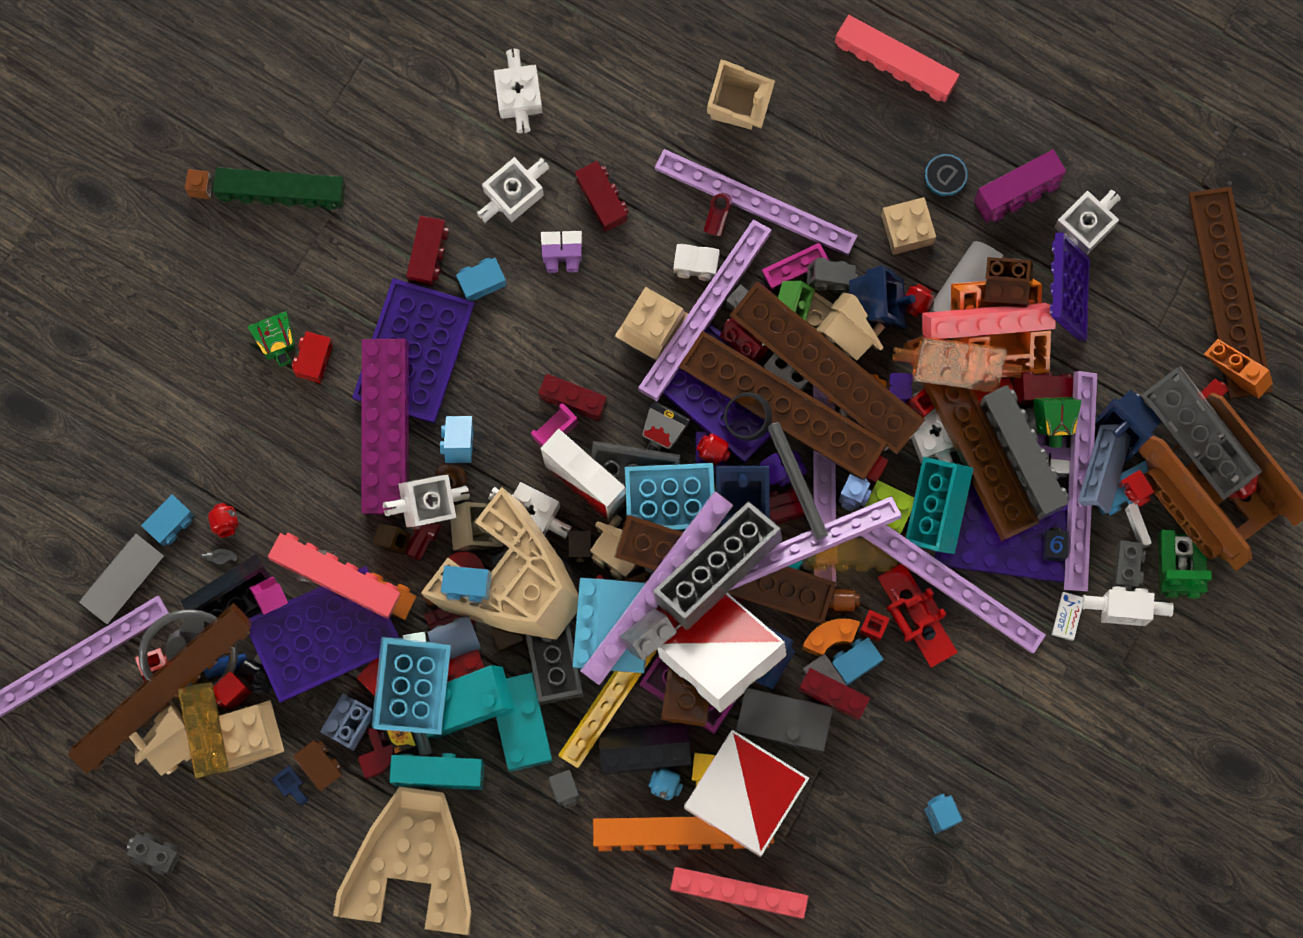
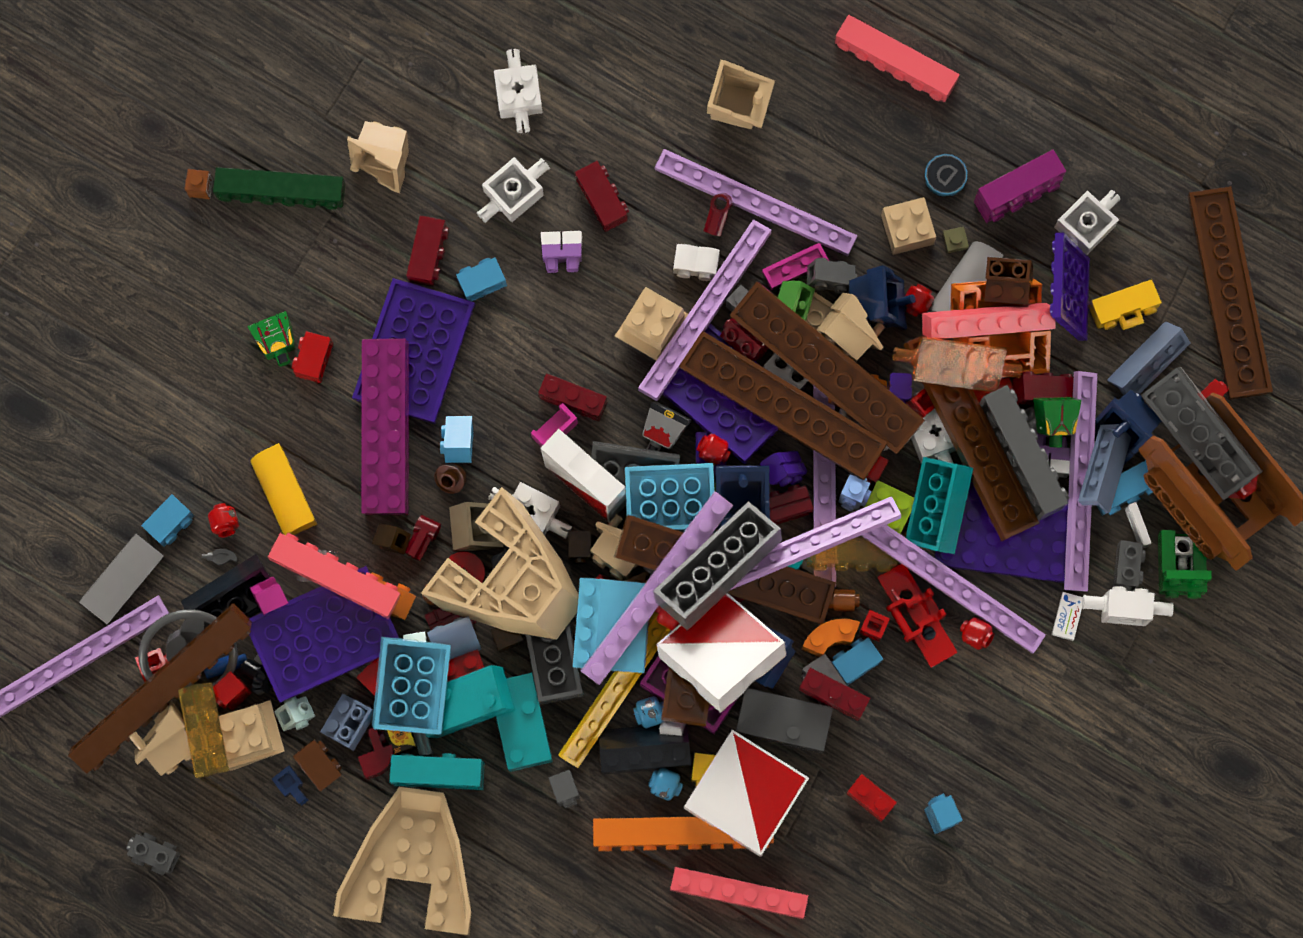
white brick [383,475,470,527] -> none
dark azure brick [441,565,492,603] -> none
flat silver brick [620,609,677,661] -> none
black tyre [724,392,772,441] -> none
dark grey axle [768,422,828,540] -> none
black brick [1042,527,1069,562] -> none
red brick [1118,470,1154,507] -> none
orange slope [1204,339,1273,399] -> none
none -> yellow brick [250,443,317,535]
none -> light aqua brick [274,696,315,731]
none -> tan piece [347,121,409,193]
none -> dark azure head [633,696,664,728]
none -> white tile [659,721,685,736]
none -> red brick [846,774,897,822]
none -> olive plate [942,226,969,253]
none -> red head [960,617,995,650]
none -> yellow piece [1088,279,1161,330]
none -> sand blue panel [1107,322,1190,396]

